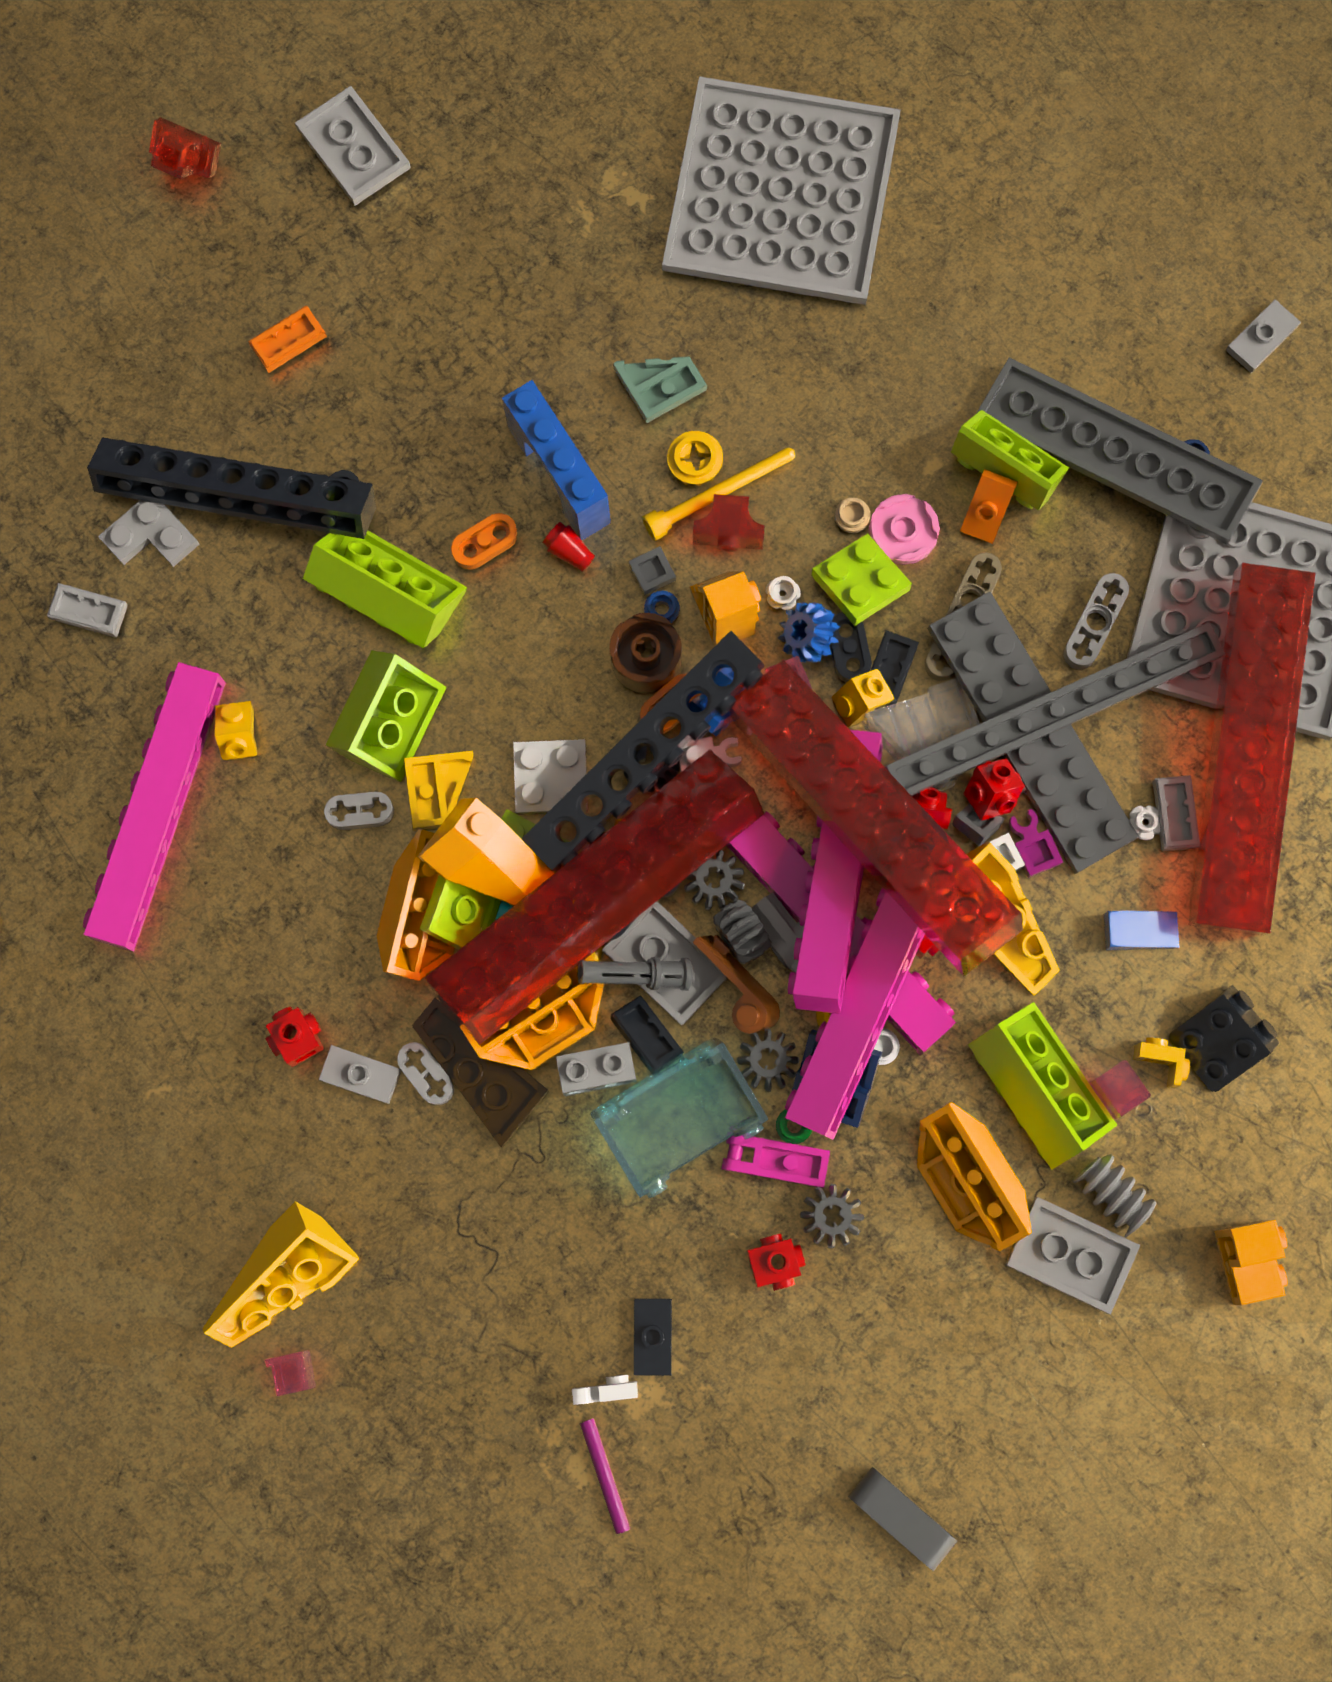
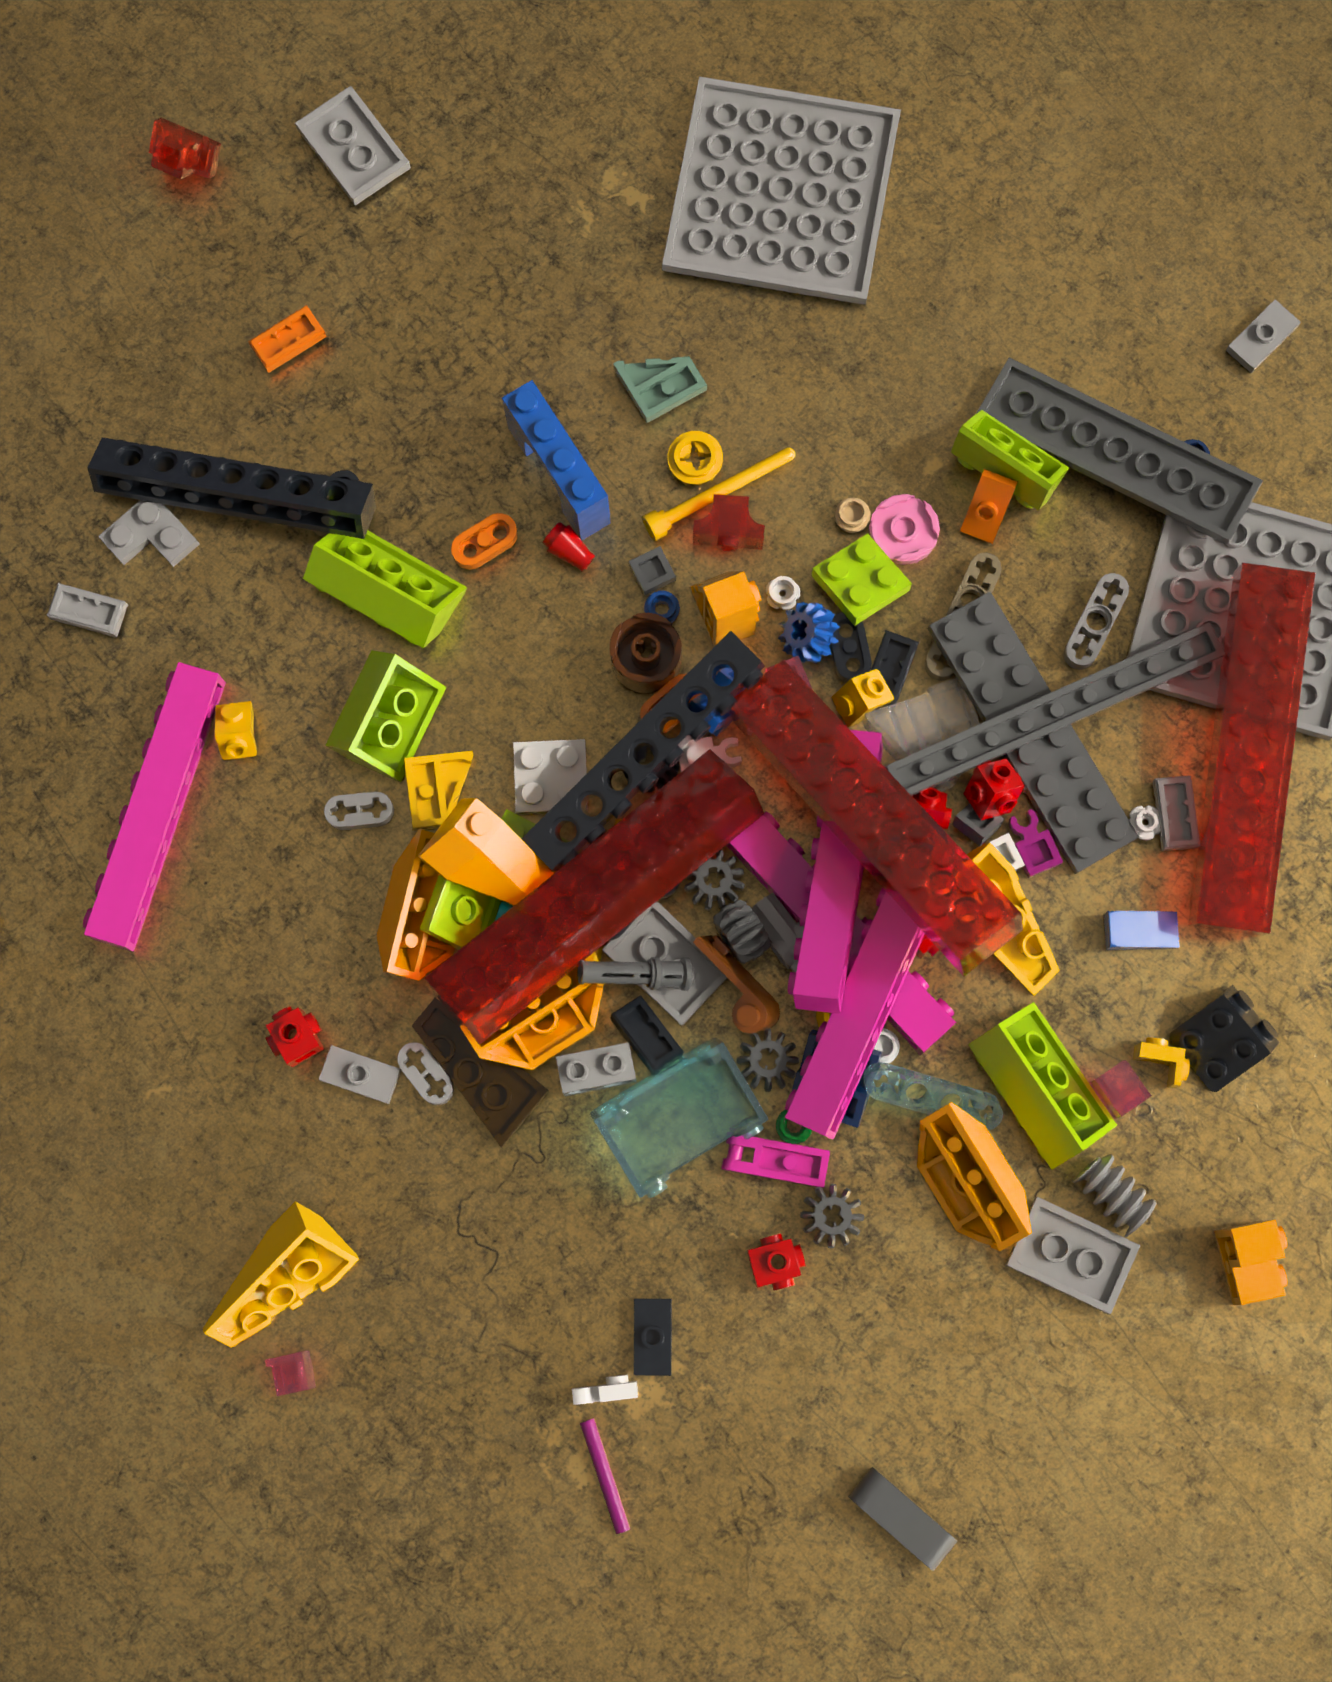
none -> clear light blue beam [863,1062,1003,1130]

